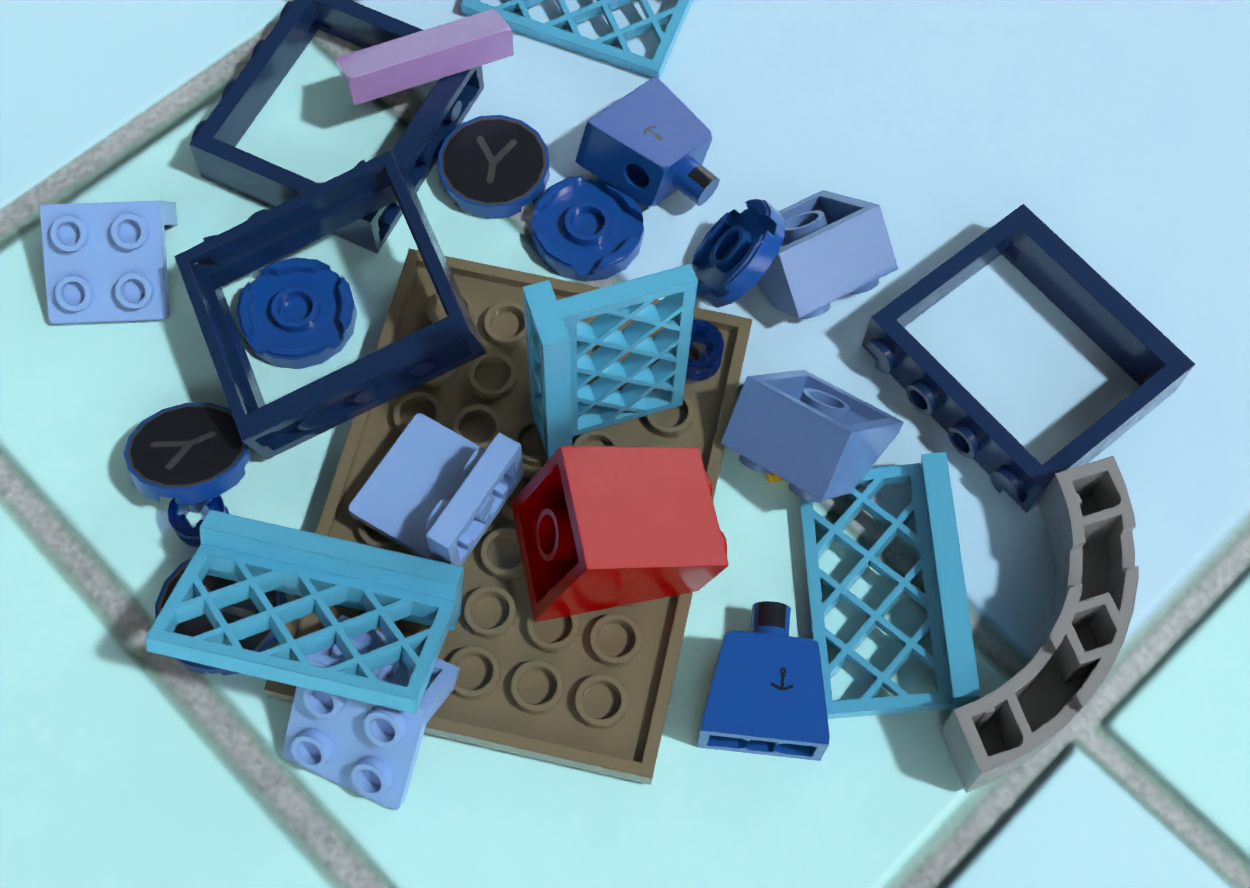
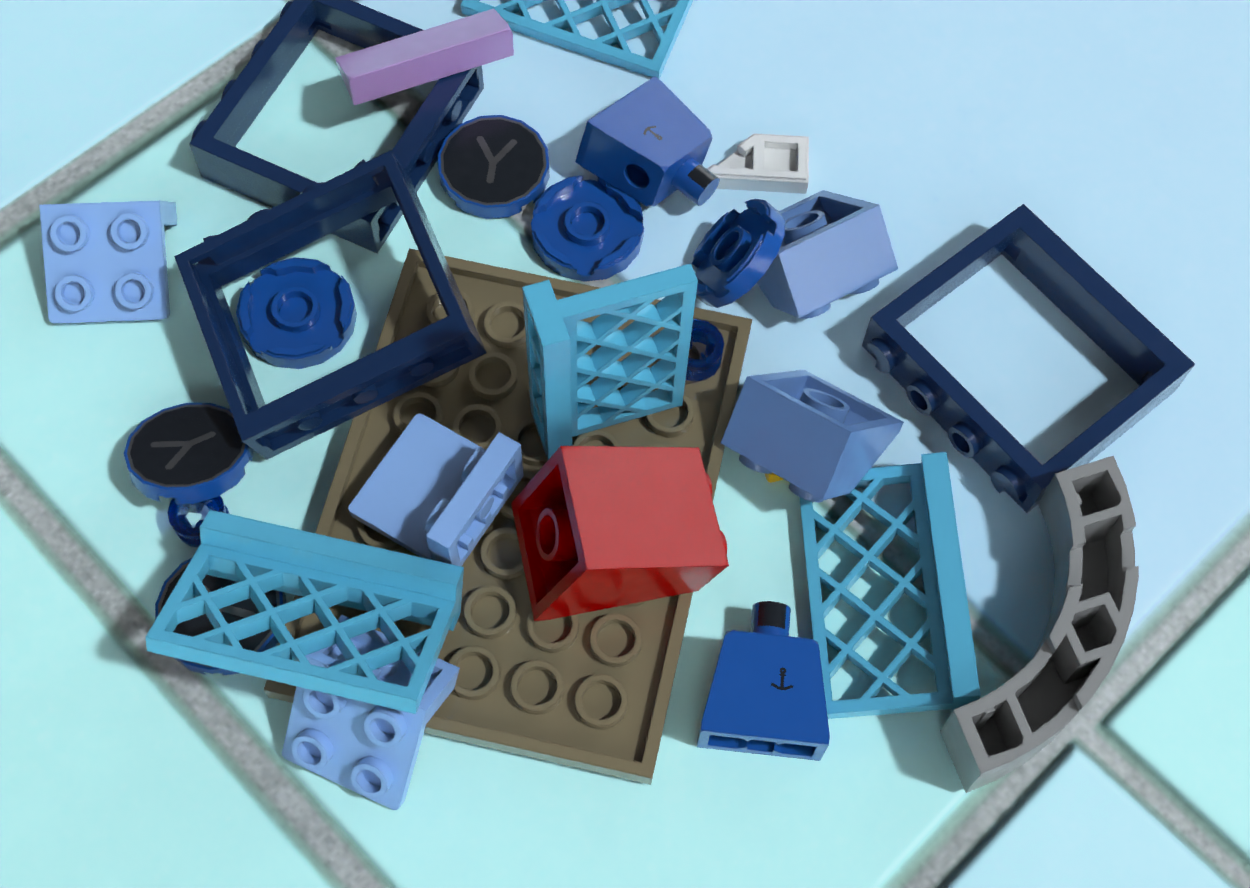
none -> white tile [707,133,809,194]

